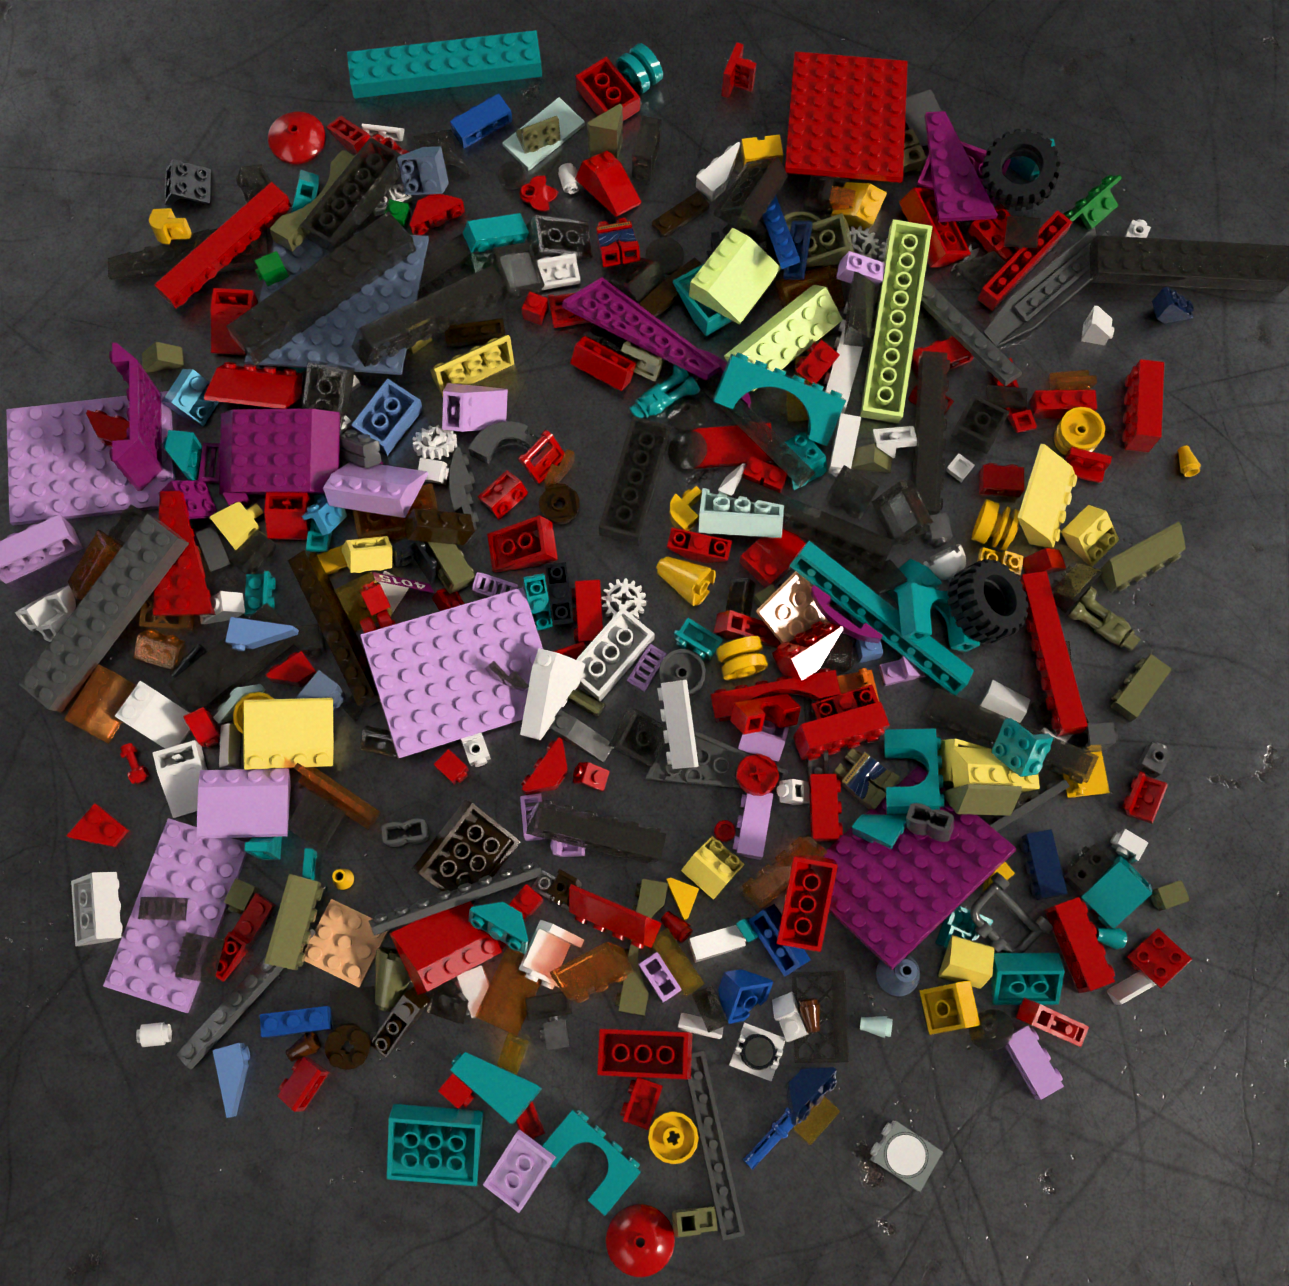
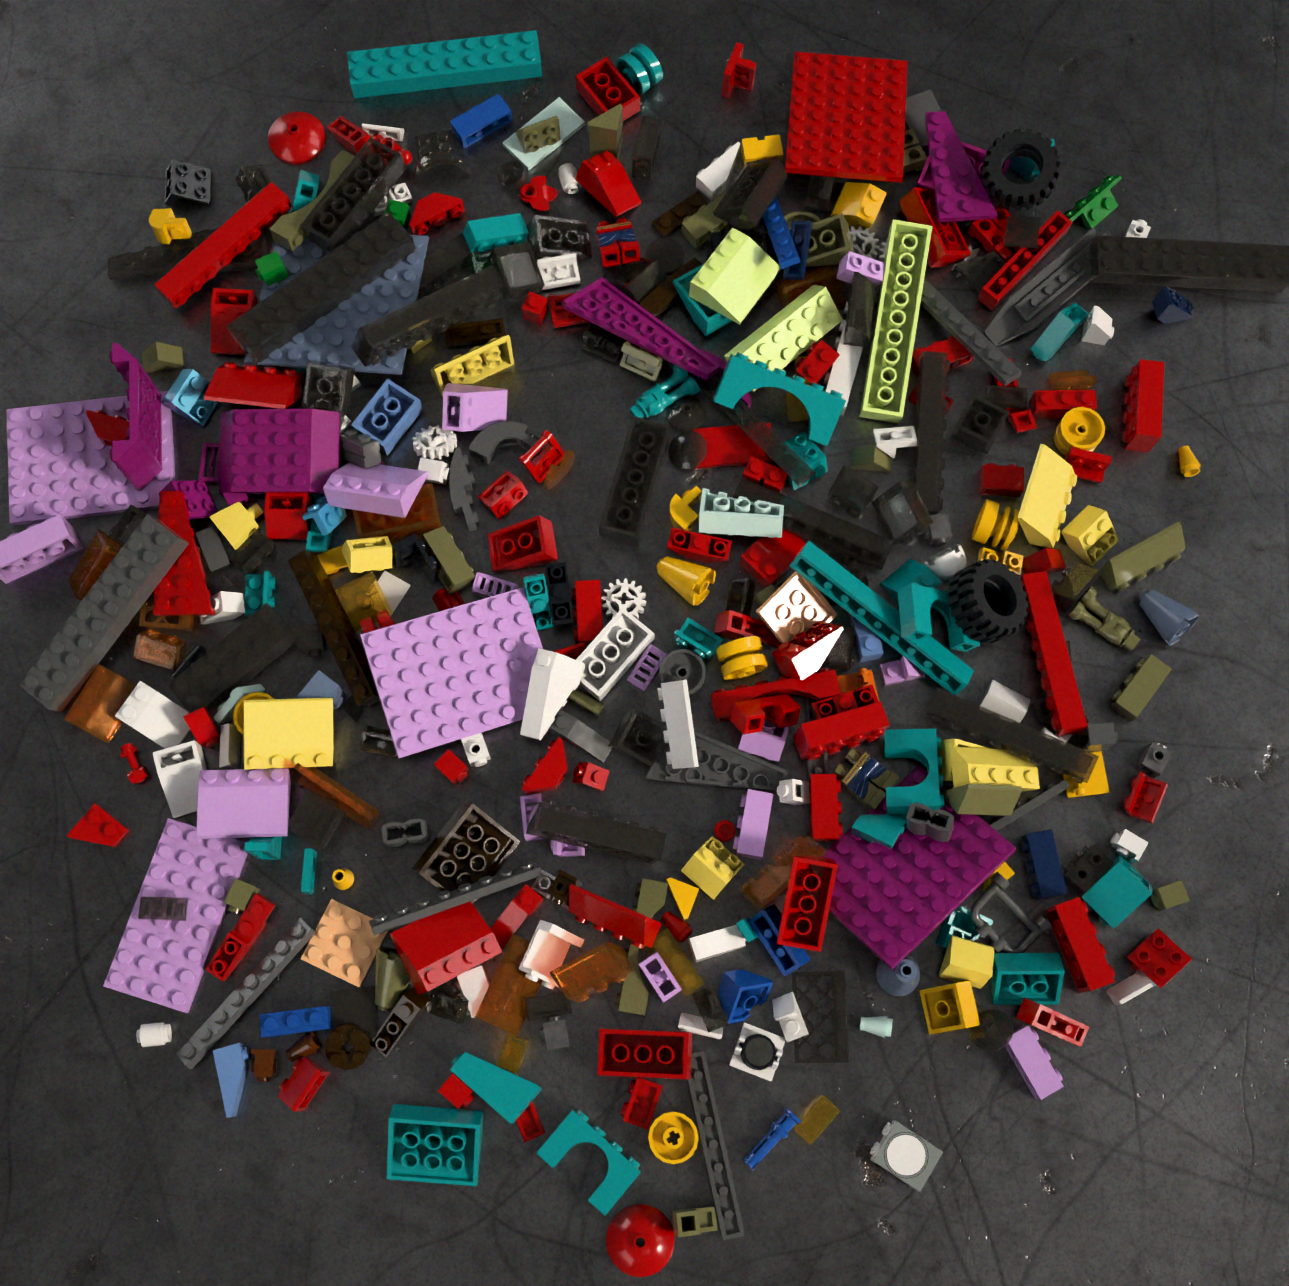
white brick [15,586,76,642] -> none
white slope [71,872,123,946] -> none
teal slope [163,430,203,481] -> none
clear smoke hinge [174,932,224,984] -> none
medium blue slope [225,617,299,651] -> none
olive slope [264,874,323,970] -> none
red slope [266,651,317,687] -> none
red brick [359,581,391,616] -> none
magenta sticker [372,572,434,593] -> none
sand blue slope [397,146,449,195] -> none
dark brown brick [404,508,475,545] -> none
teal slope [468,902,528,954] -> none
lavender plate [483,1129,556,1213] -> none
clear smoke slope [485,661,529,691] -> none
dark brown plate [539,483,580,525] -> none
red brick [570,336,636,391] -> none
white slope [718,463,746,496] -> none
red tile [736,754,779,796] -> none
dark blue slope [787,1067,837,1126] -> none
reddish brown cone [798,998,820,1033] -> none
magenta slope [811,585,883,643] -> none
white slope [828,413,861,478] -> none
clear orange slope [829,186,856,210] -> none
clear smoke piece [860,559,907,595] -> none
white plate [945,453,975,483] -> none
teal bracket [992,718,1054,777] -> none
teal cone [1095,927,1127,950] -> none
none -> reddish brown brick [251,1049,278,1082]
none -> olive brick [681,191,742,249]
none -> teal arch [1030,303,1089,362]
none -> sand blue cone [1139,589,1199,646]

